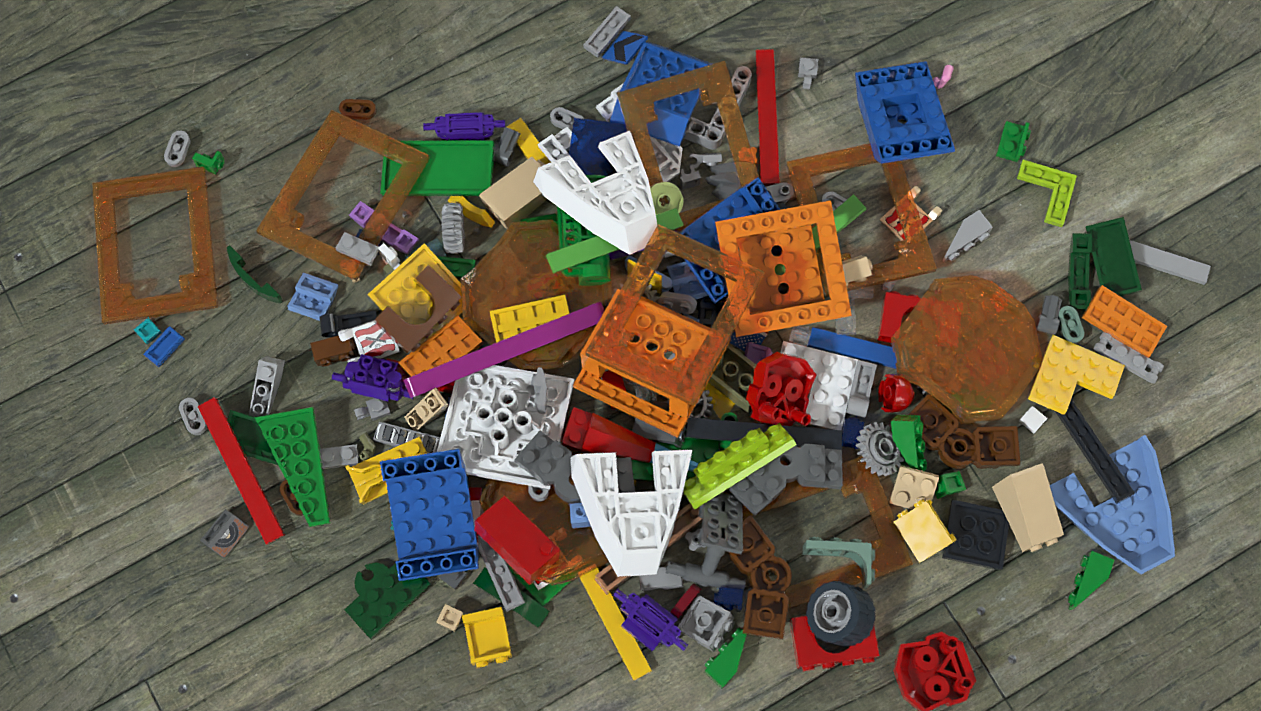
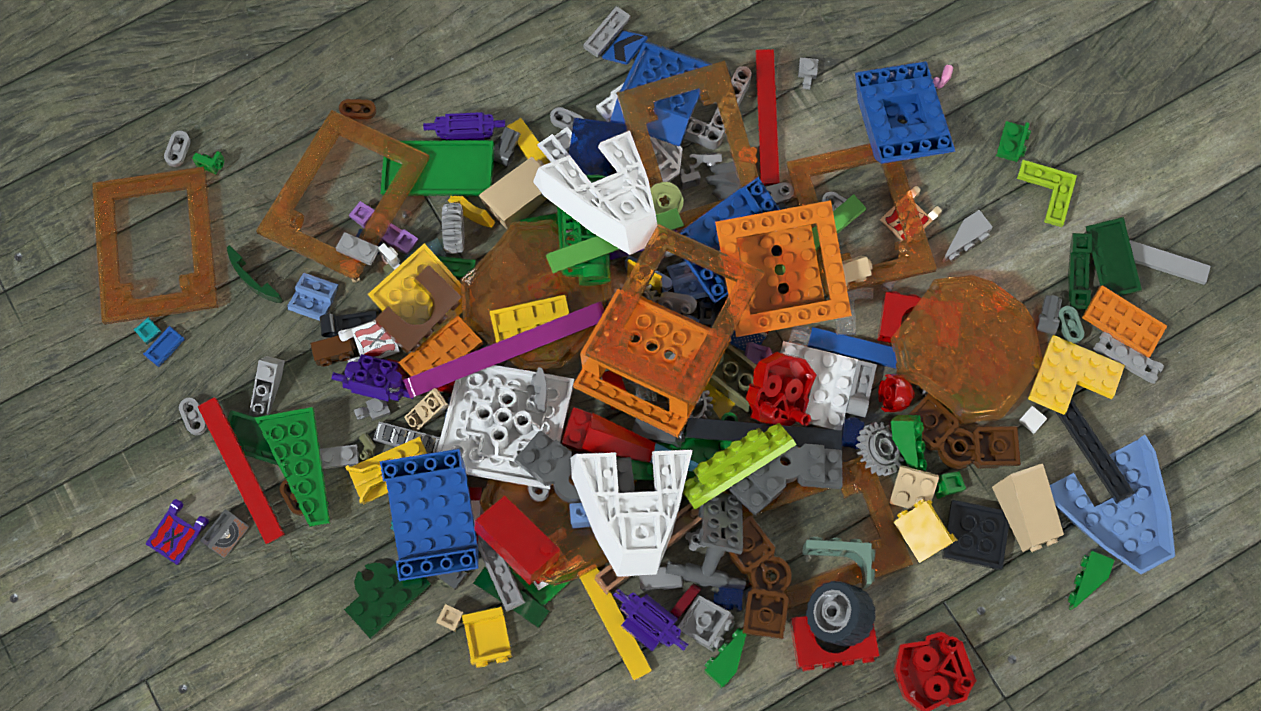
none -> flag [146,499,209,565]

